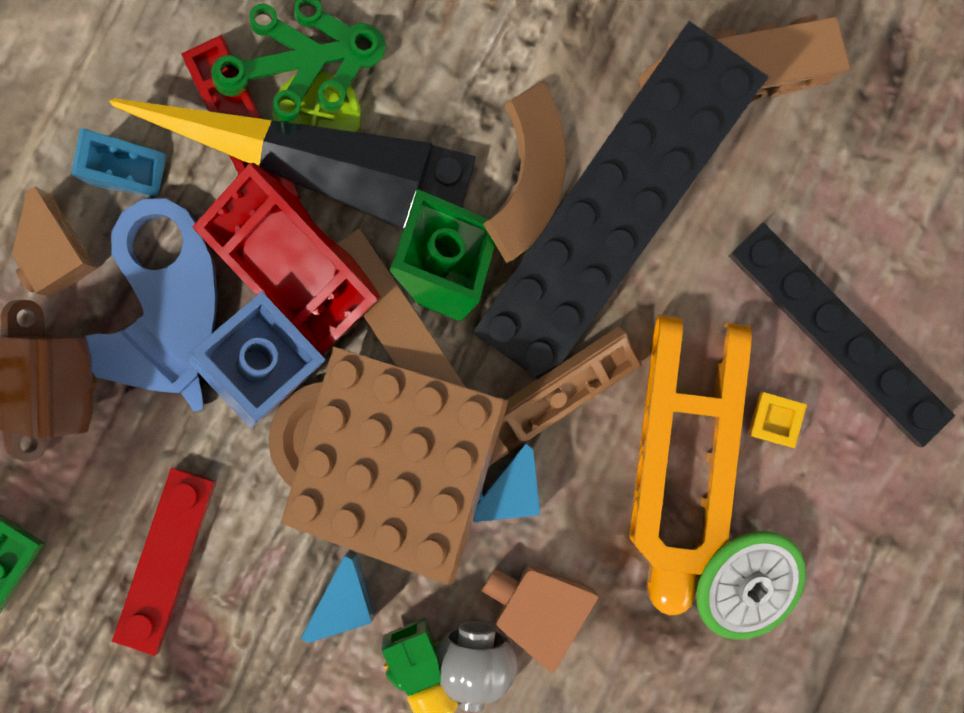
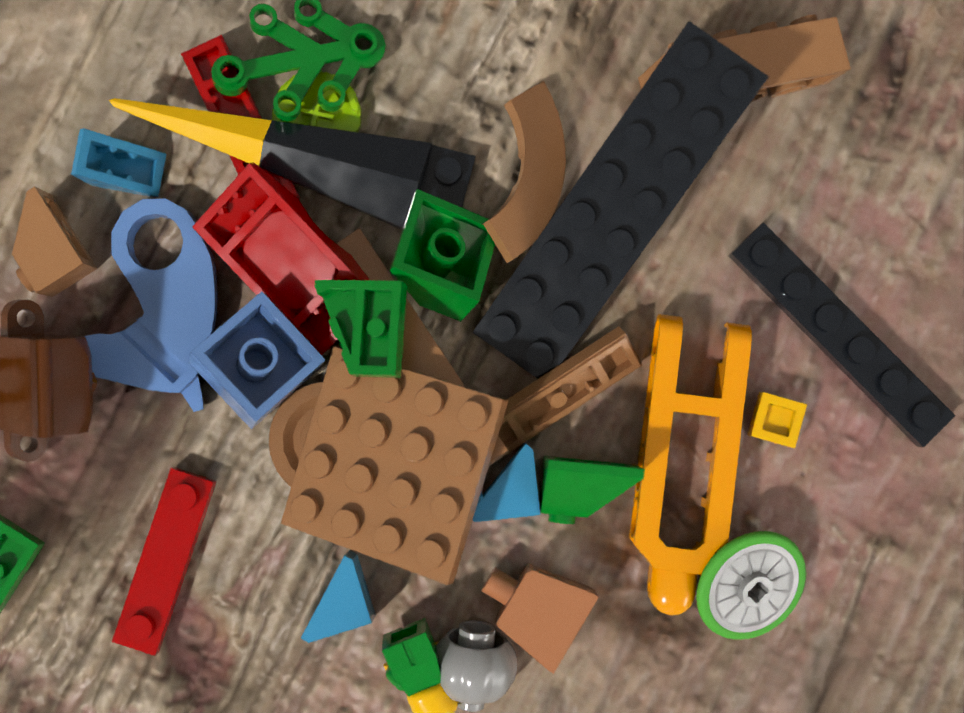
none -> green wing [315,280,407,378]
none -> green slope [539,456,645,524]

